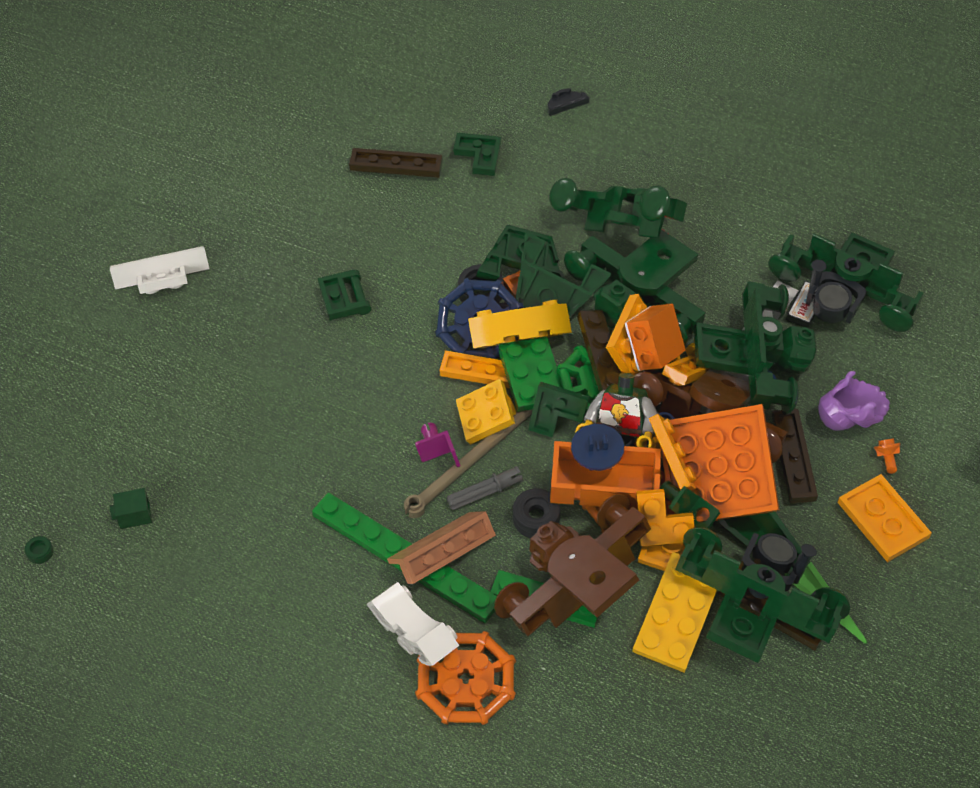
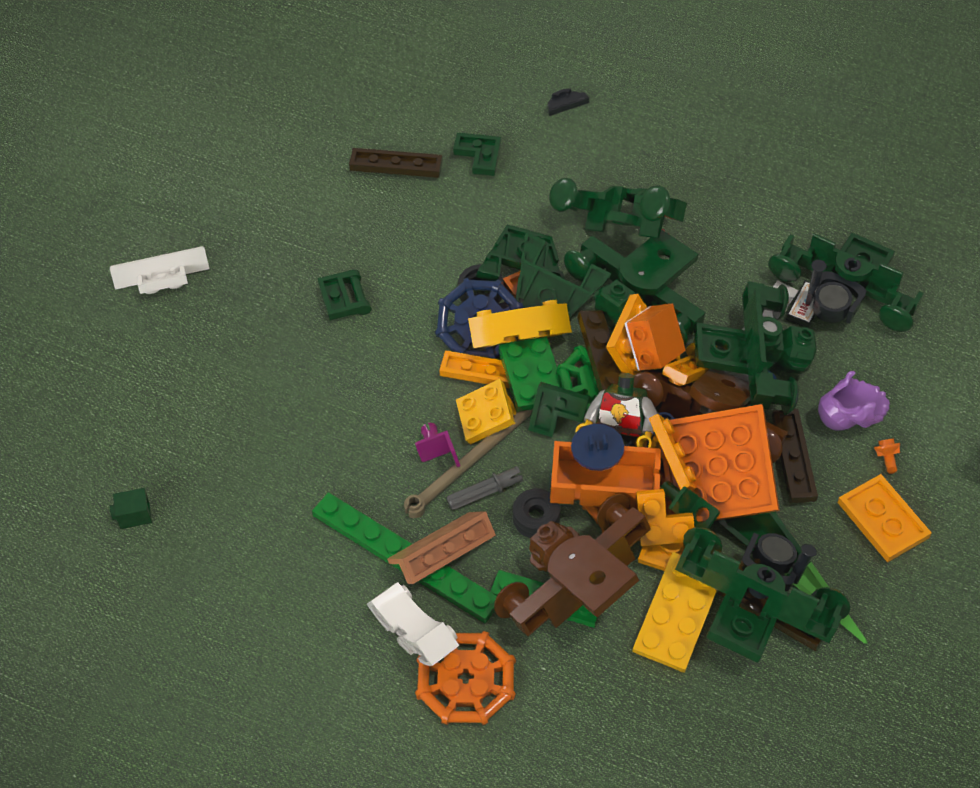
dark green tile [24,536,54,564] -> none

